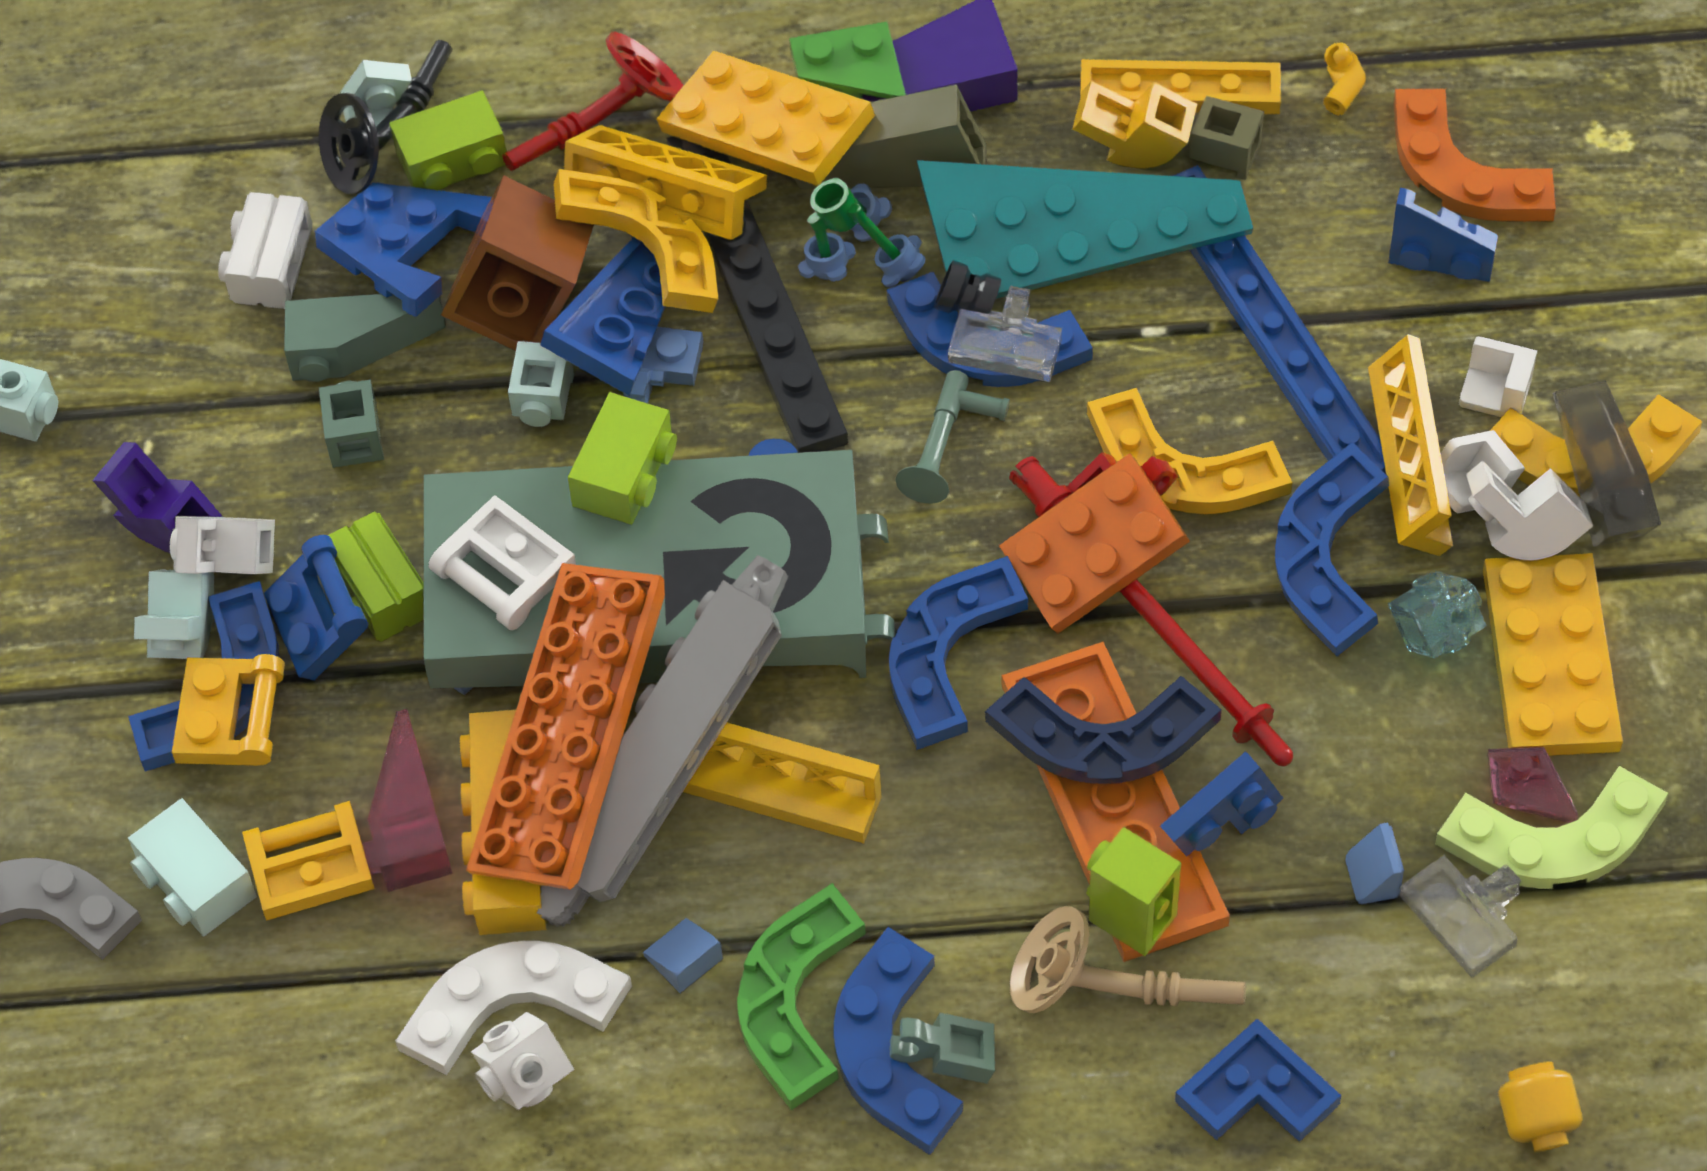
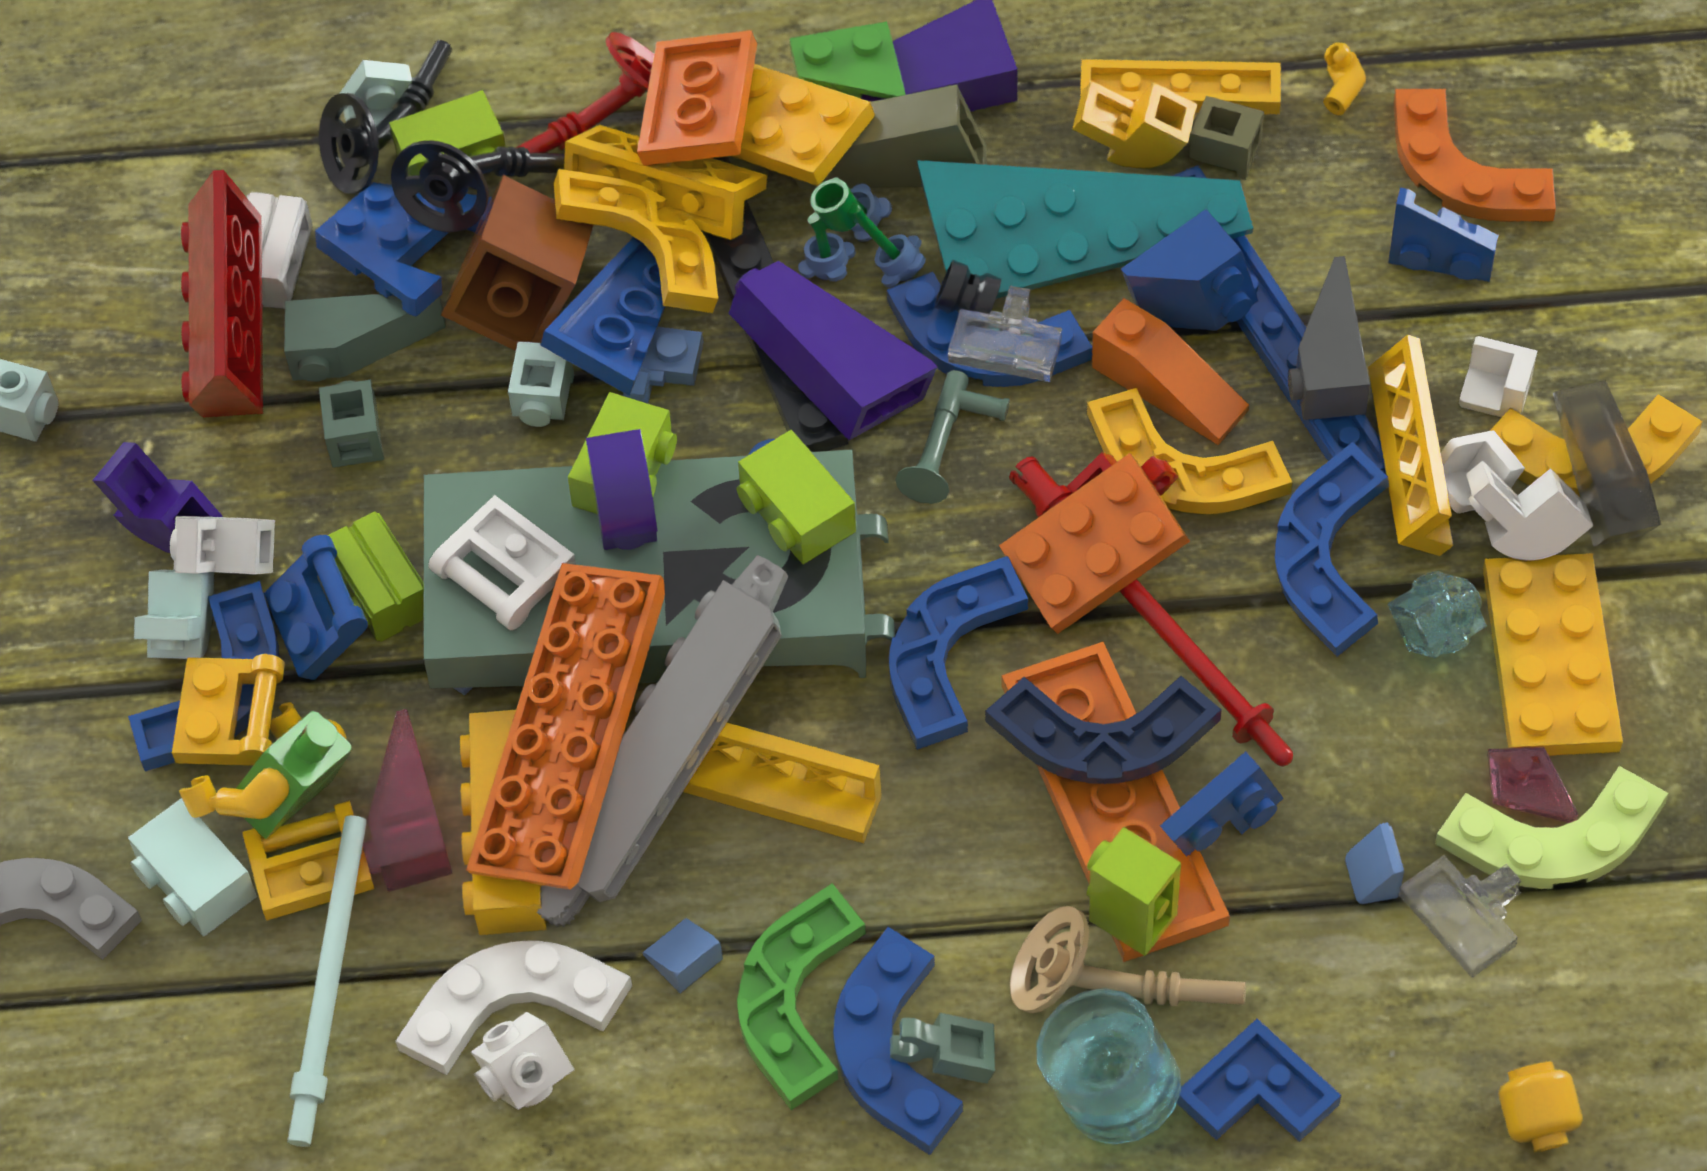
none -> torso [179,702,353,839]
none -> red slope [181,170,263,418]
none -> light aqua bar [288,816,367,1147]
none -> black dish [391,140,565,232]
none -> dark purple brick [586,429,658,550]
none -> orange plate [637,30,757,166]
none -> dark purple slope [728,261,937,440]
none -> lime brick [737,429,856,565]
none -> clear light blue wheel [1036,988,1181,1145]
none -> orange slope [1092,298,1249,445]
none -> blue slope [1121,209,1259,331]
none -> dark grey slope [1288,256,1370,420]

